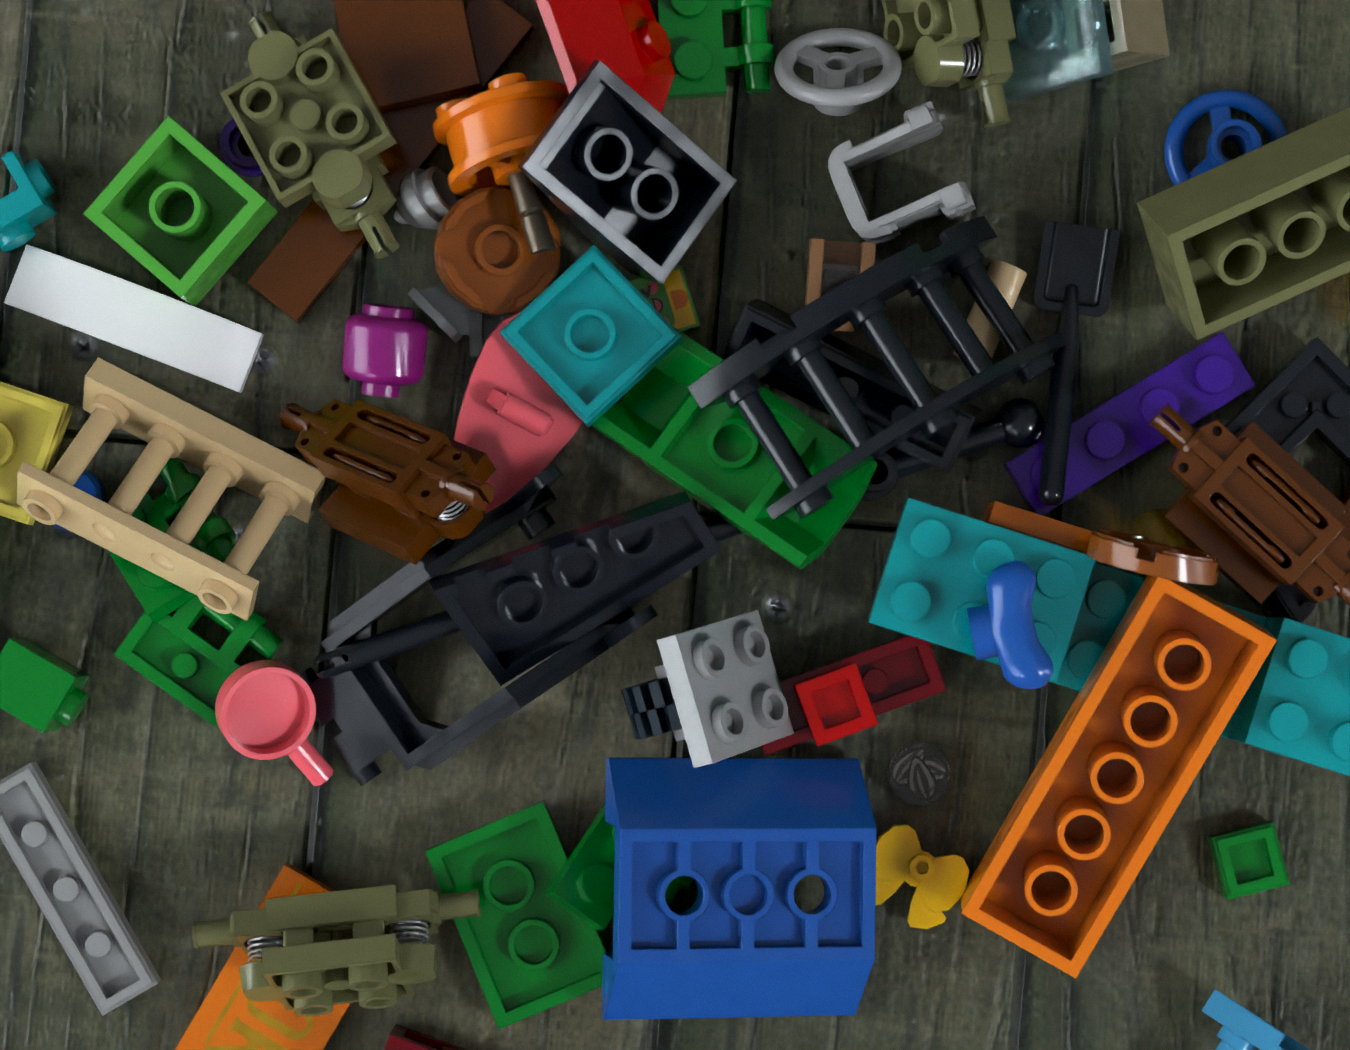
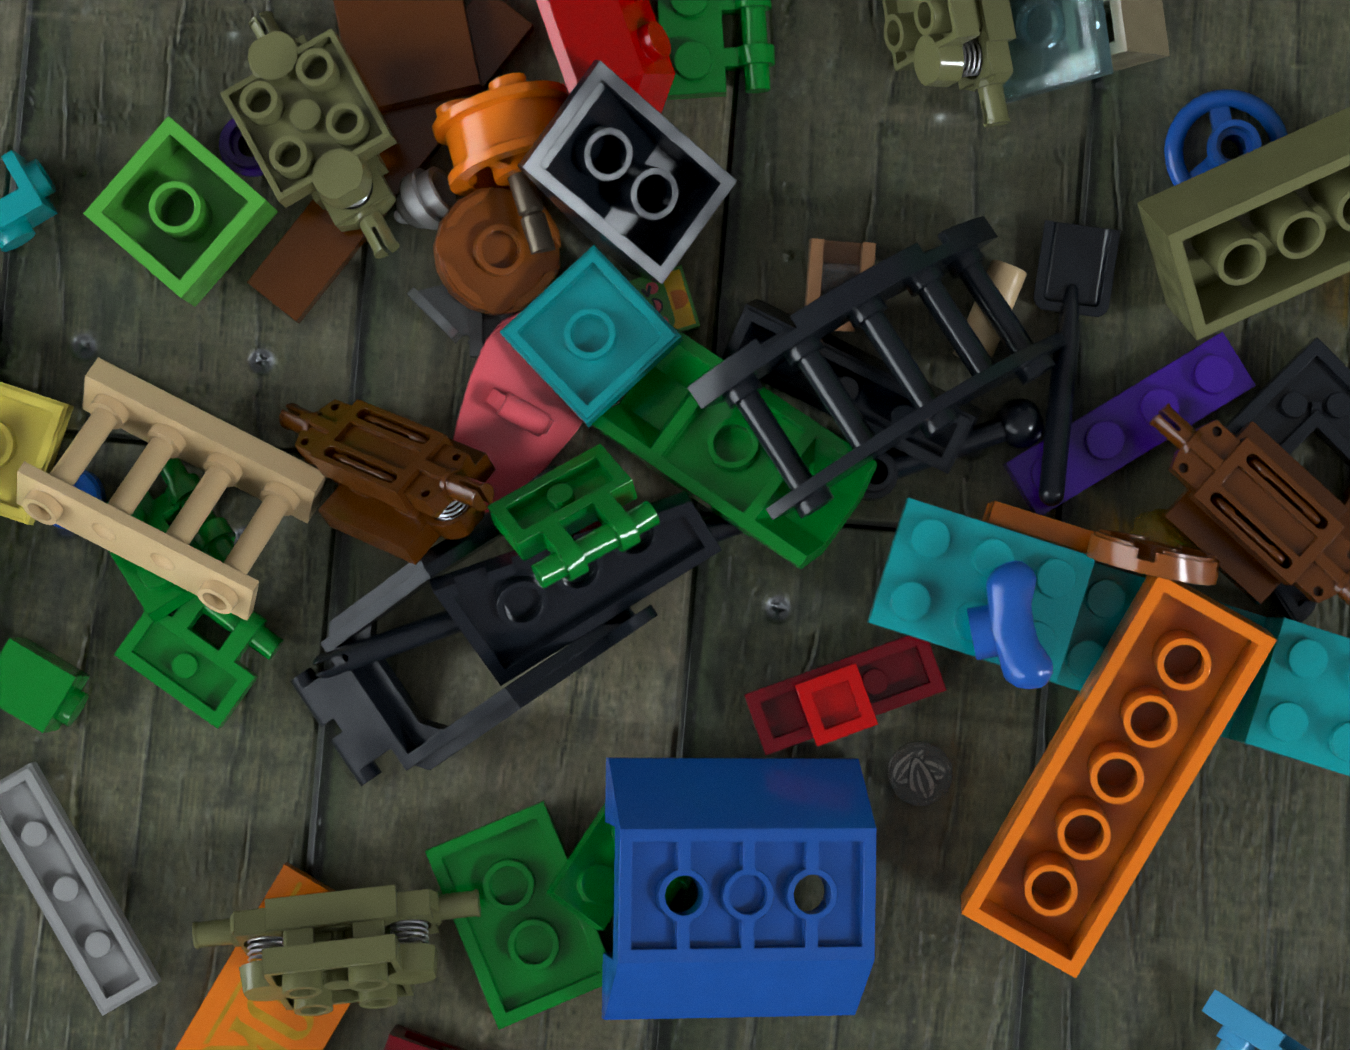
white slope [4,244,264,393] -> none
coral piece [215,660,334,786] -> none
magenta head [341,303,428,398] -> none
light grey plate [621,610,794,768] -> none
light grey piece [774,28,902,116] -> none
light grey piece [827,101,976,245] -> none
yellow piece [875,824,969,929] -> none
green tile [1208,820,1290,900] -> none
none -> green plate [487,444,660,589]

